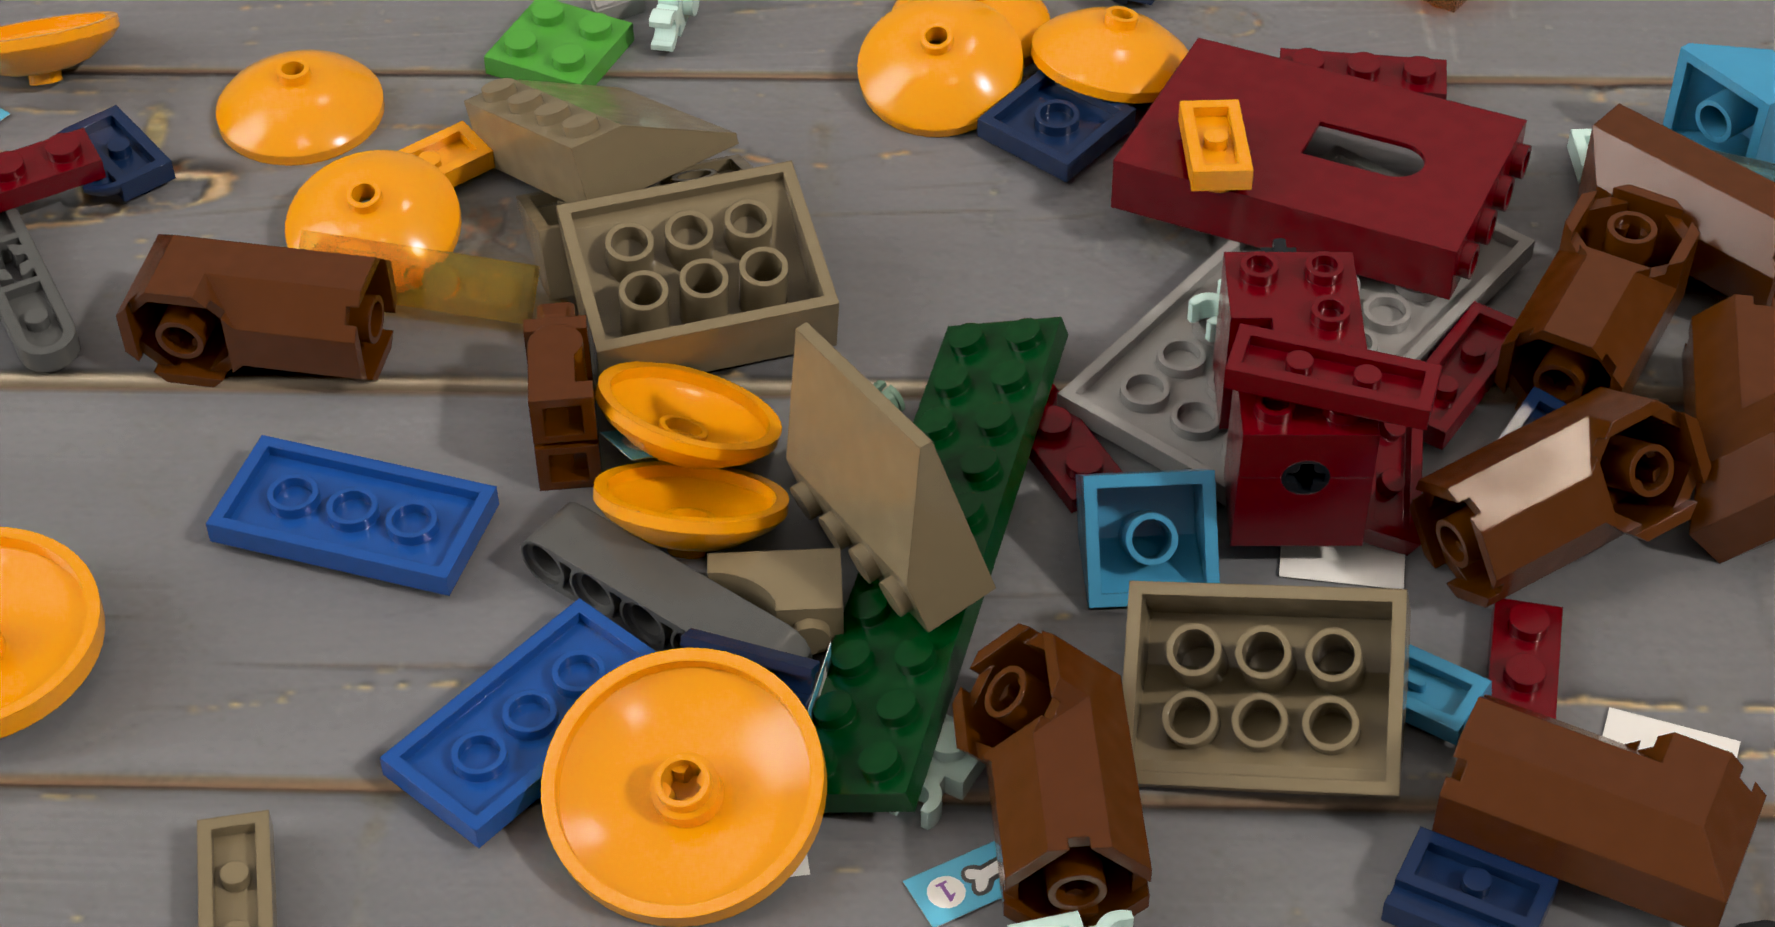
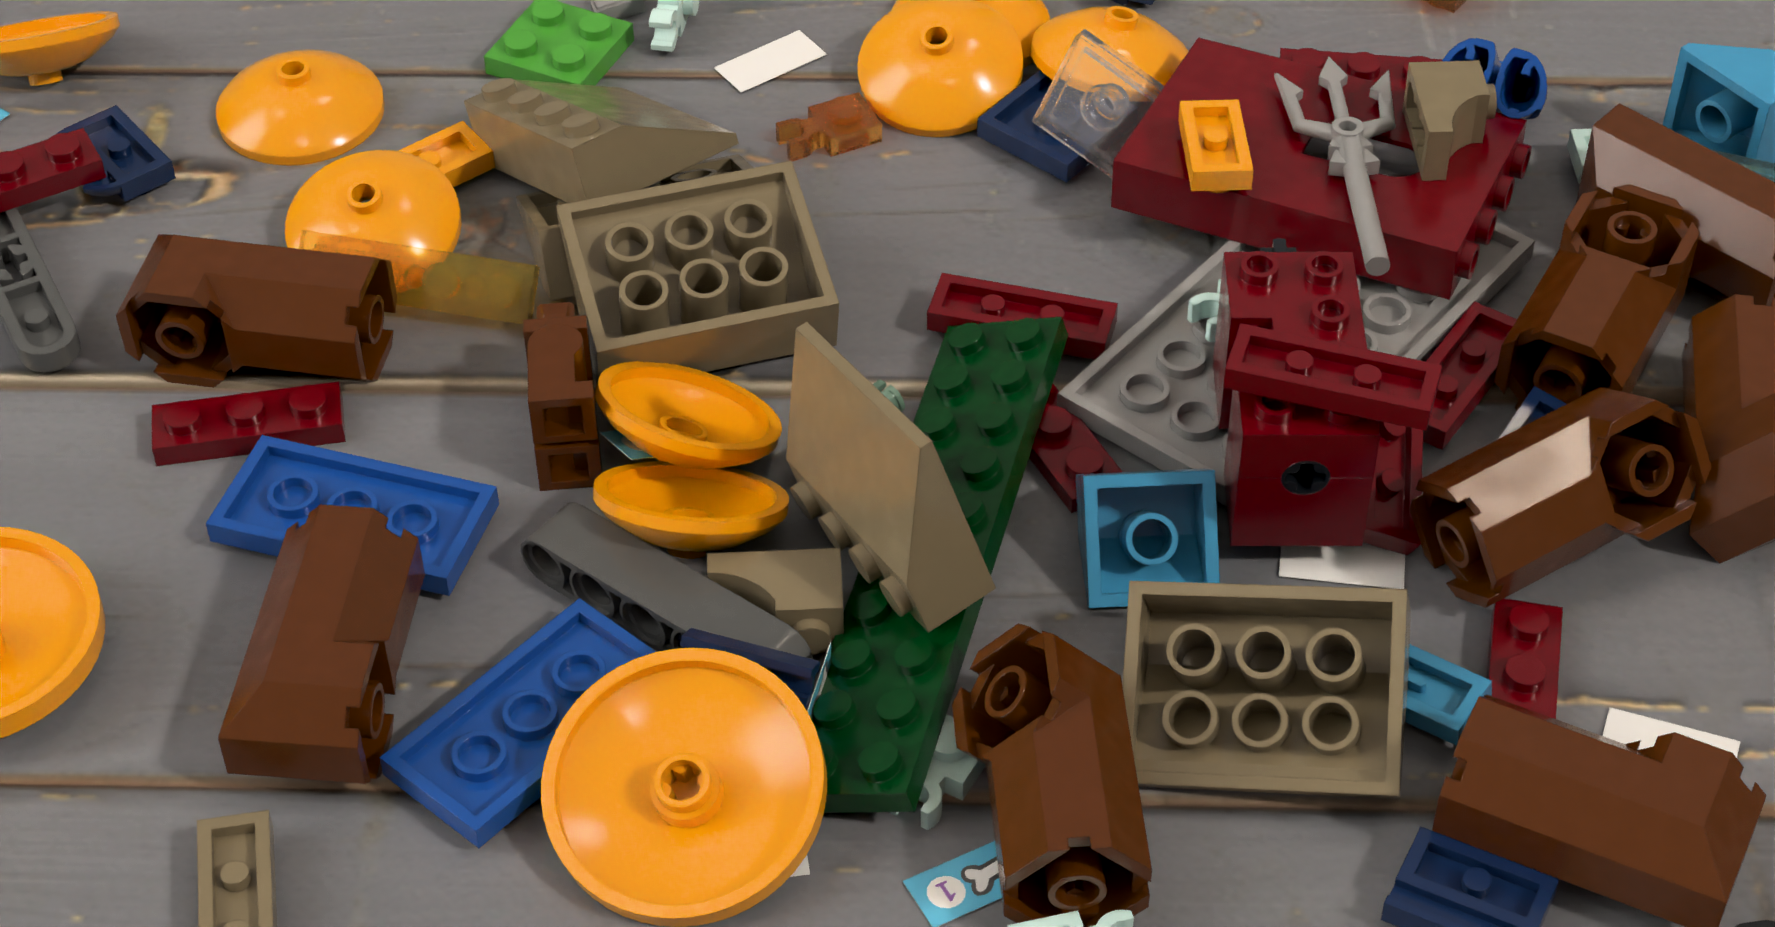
none -> dark red plate [152,381,346,466]
none -> reddish brown brick [218,504,425,784]
none -> white sticker [714,30,827,93]
none -> clear orange plate [776,92,882,162]
none -> dark red plate [927,273,1118,360]
none -> clear plate [1032,29,1164,178]
none -> light grey piece [1274,57,1396,276]
none -> dark tan arch [1402,60,1497,181]
none -> blue piece [1442,38,1547,119]

